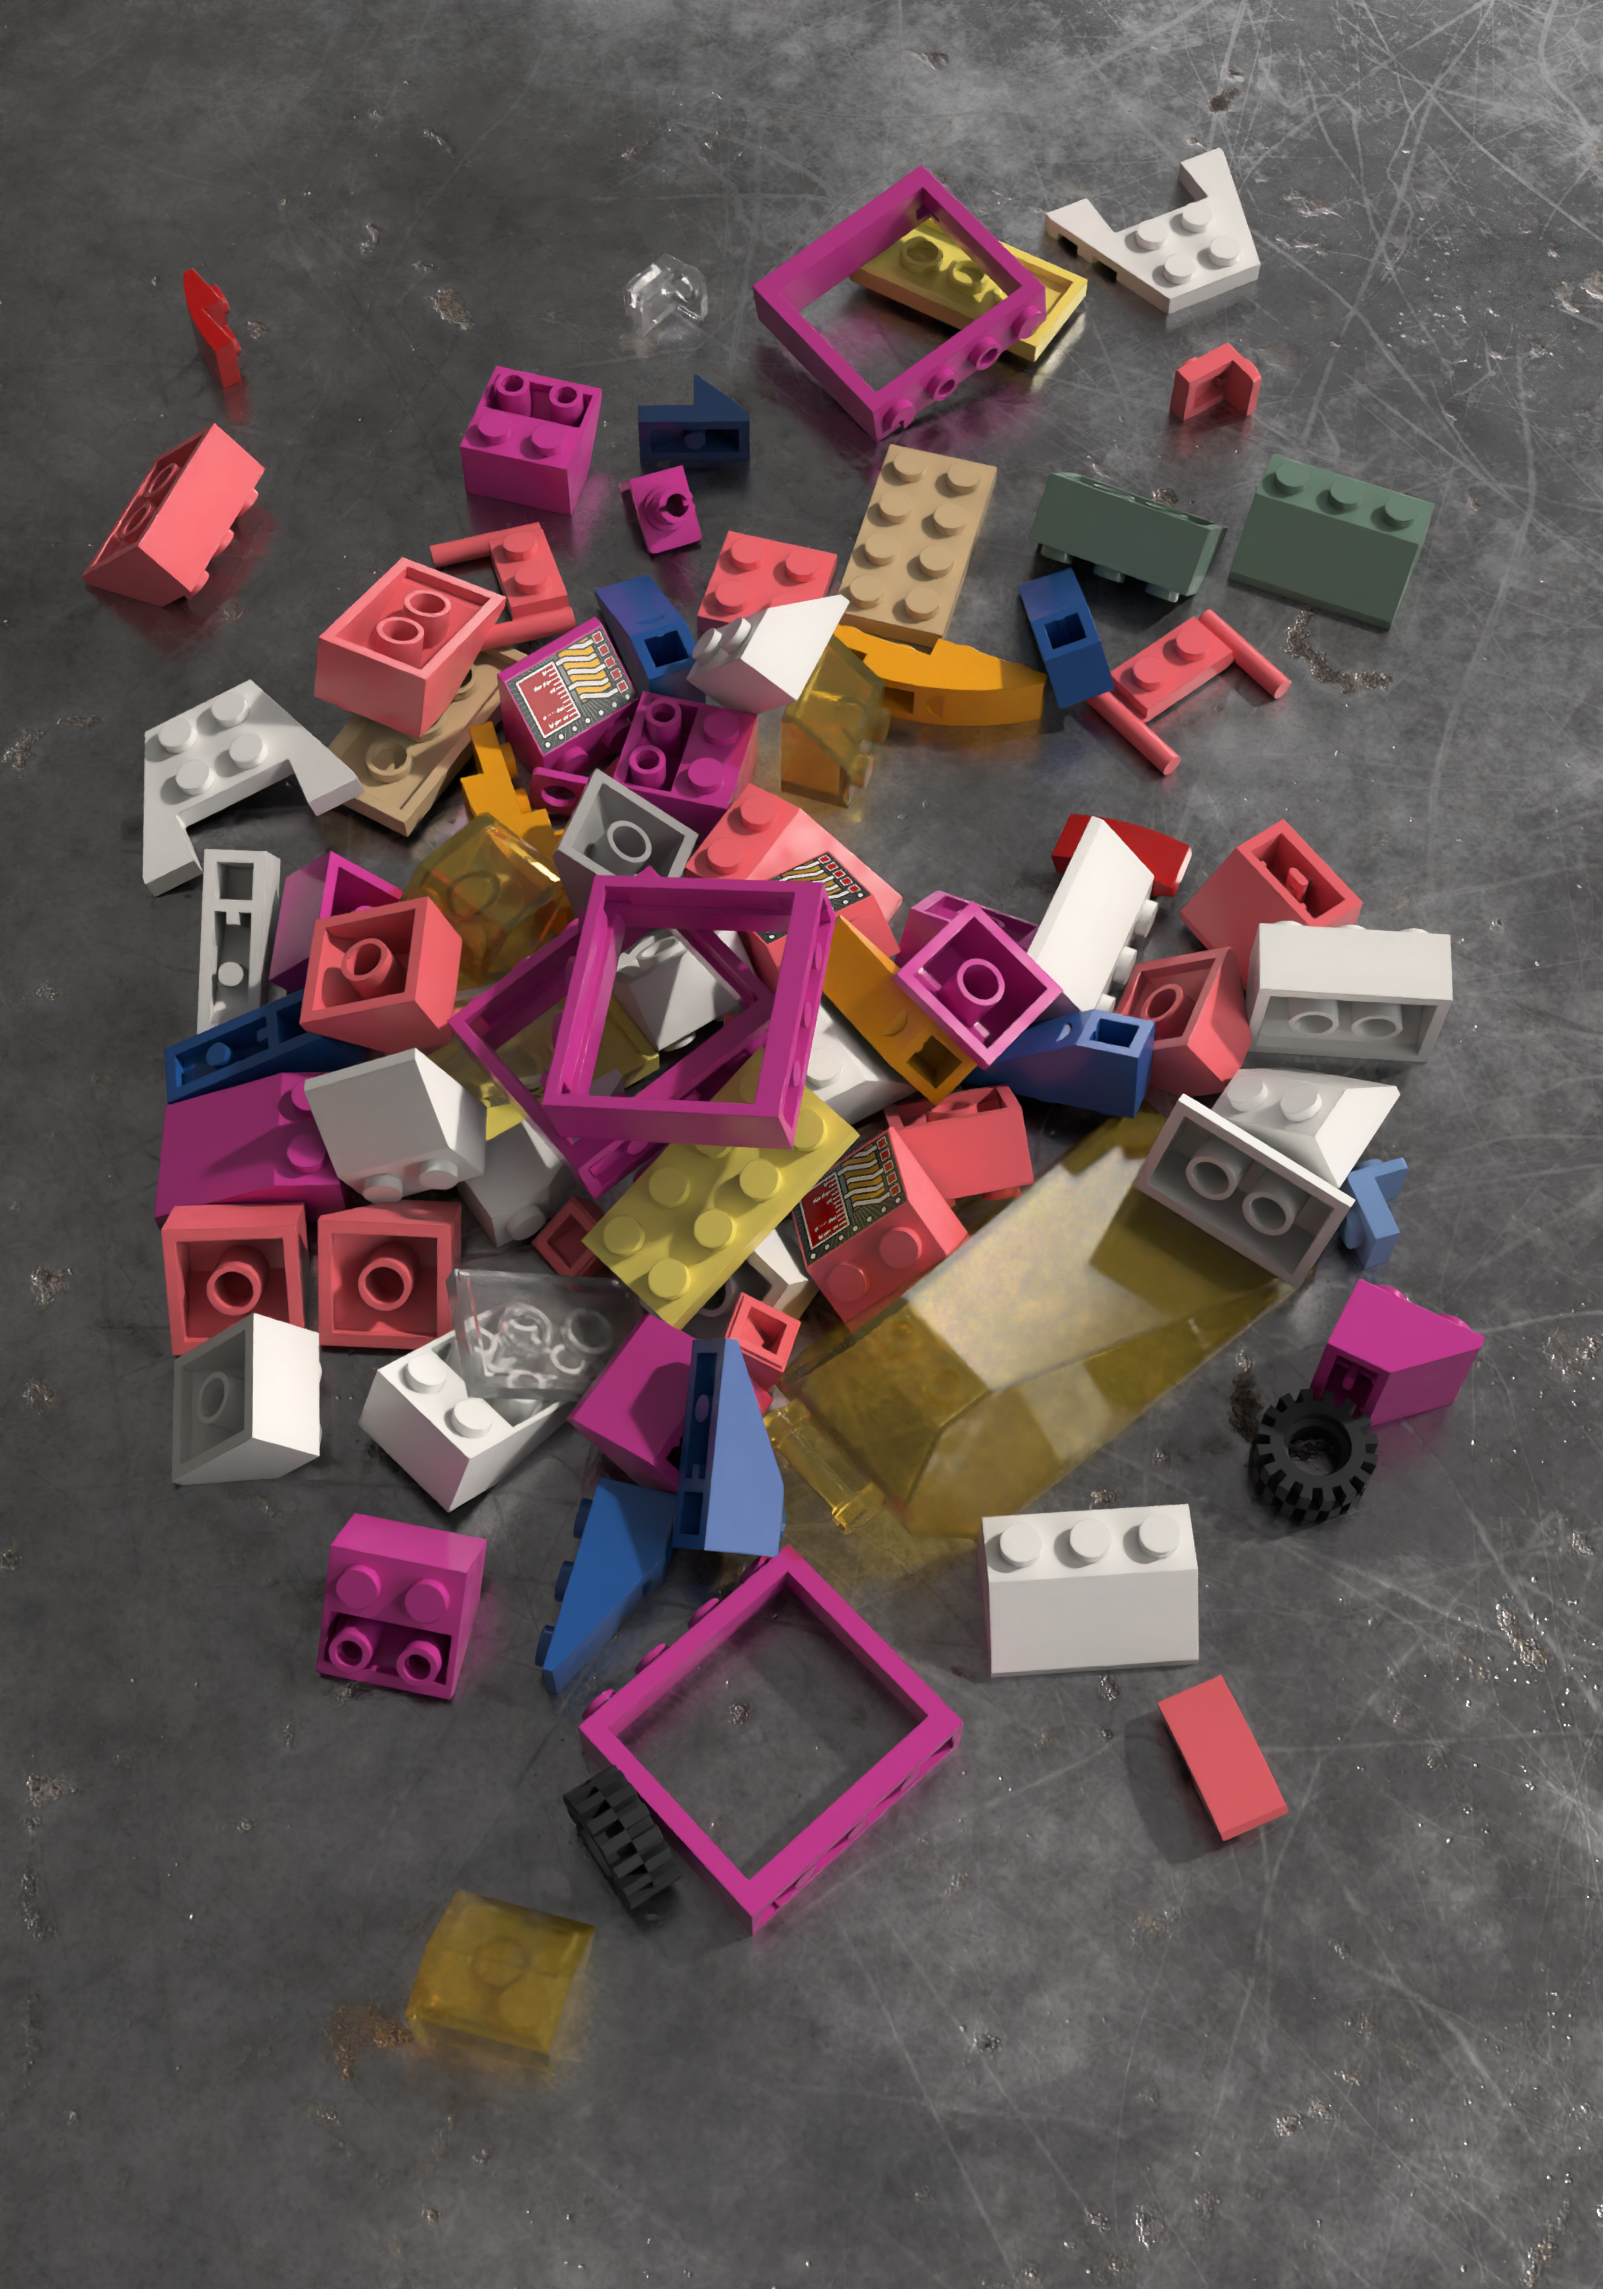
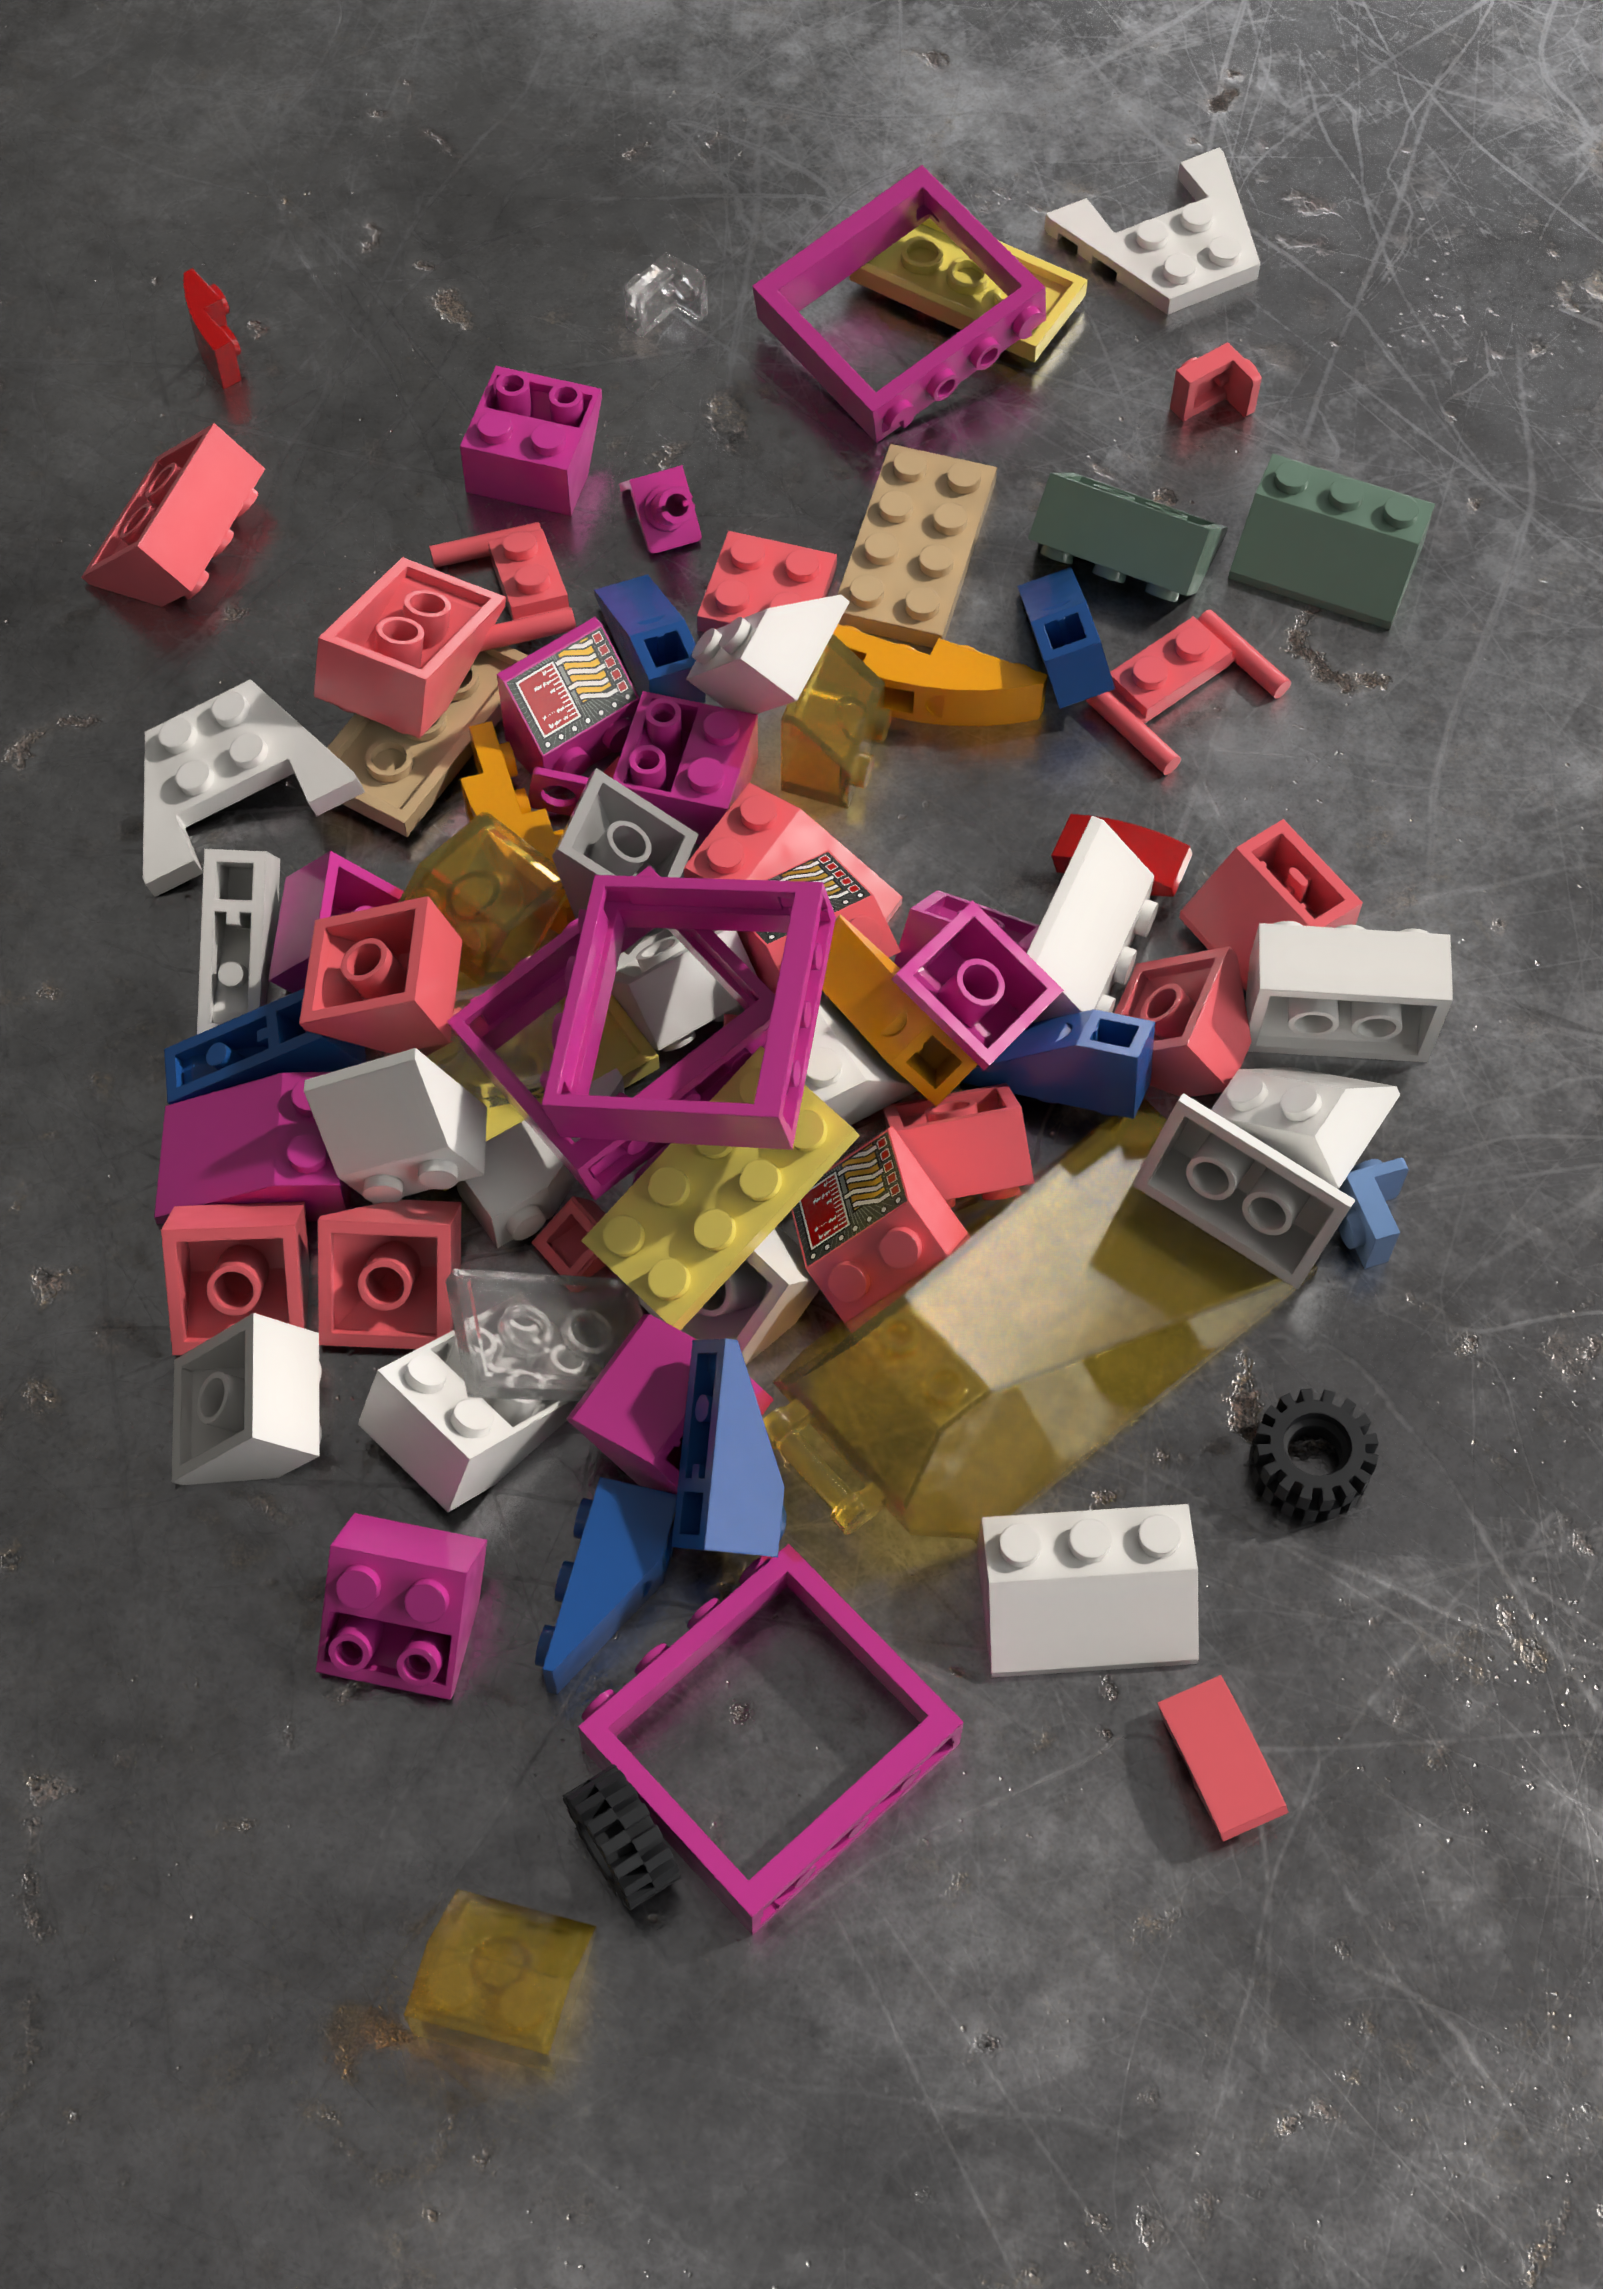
dark blue slope [638,374,750,461] -> none
coral slope [723,1292,801,1393] -> none
dark pink slope [1309,1278,1485,1427] -> none

